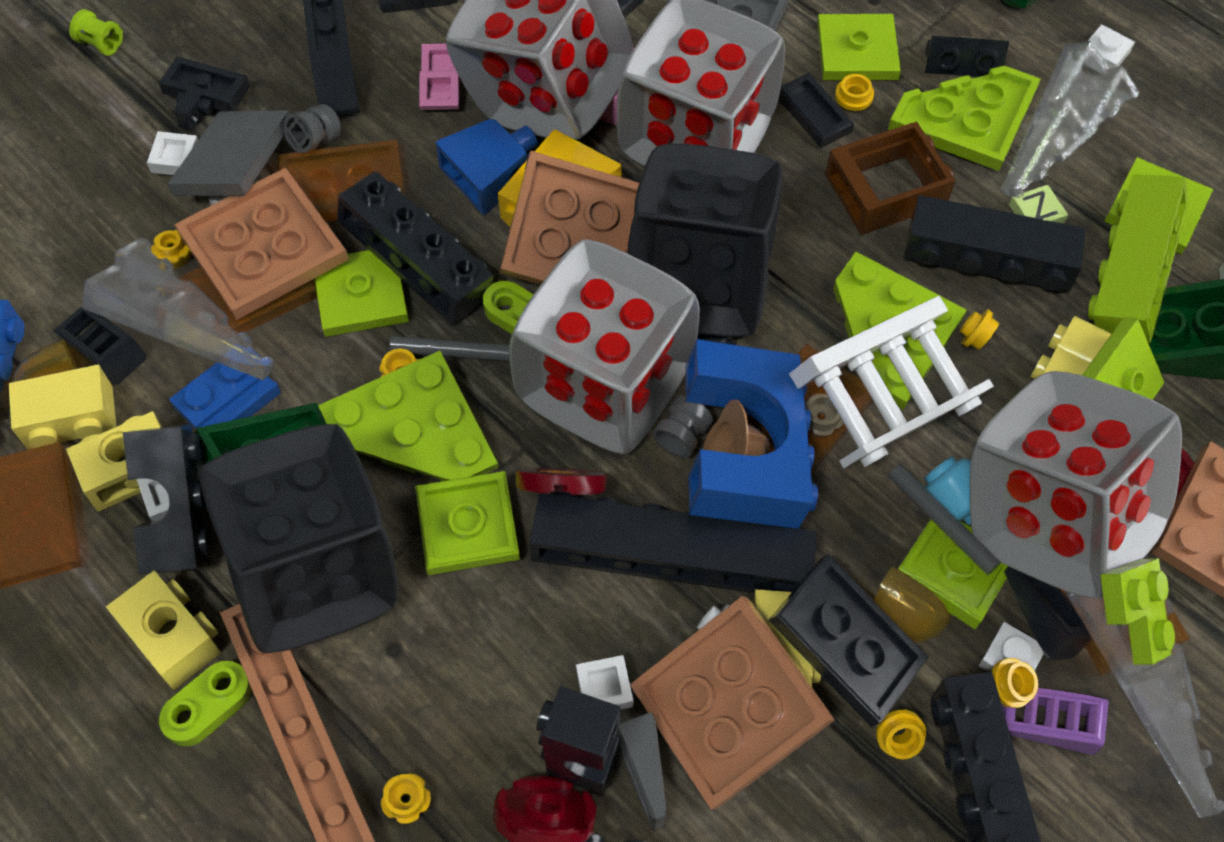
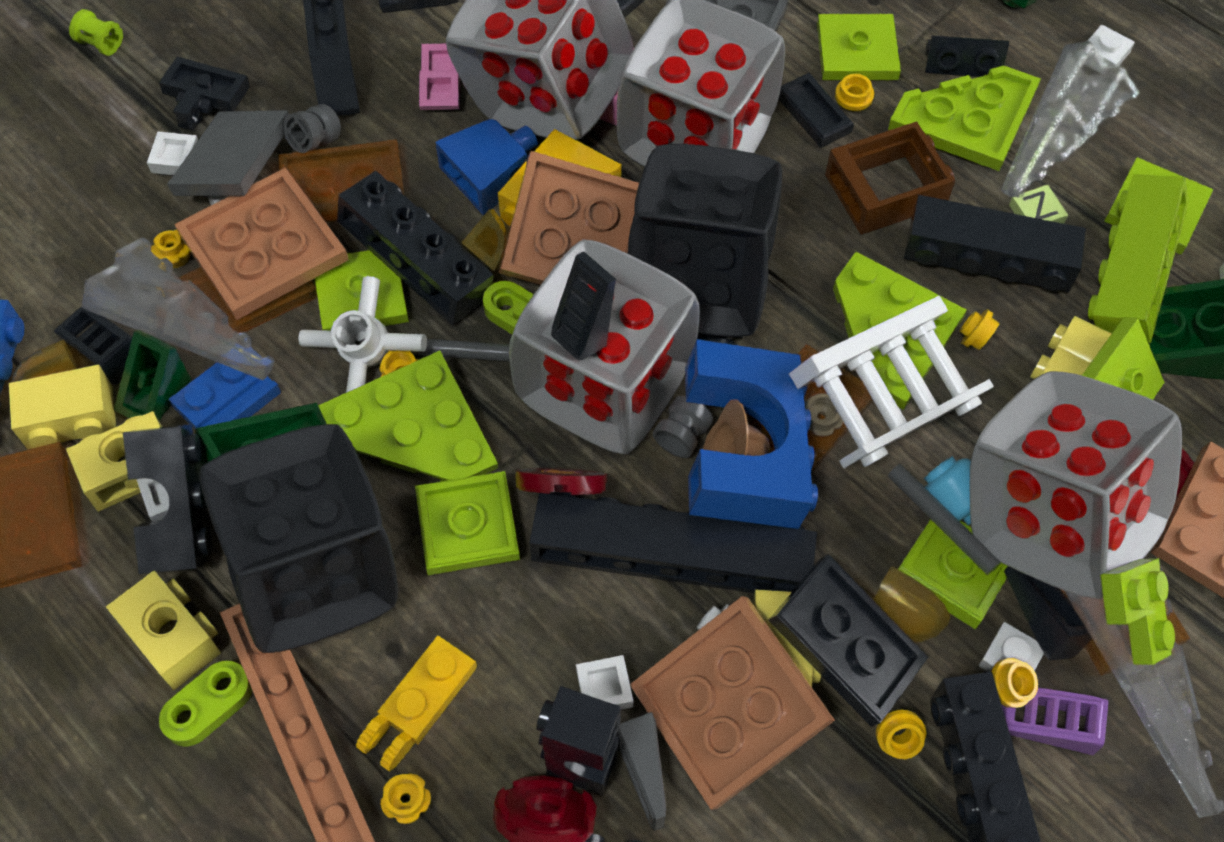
none -> dark green slope [114,330,192,420]
none -> white bar [298,276,427,393]
none -> yellow hinge [356,635,477,771]
none -> clear yellow brick [461,209,508,271]
none -> black slope [551,251,616,360]

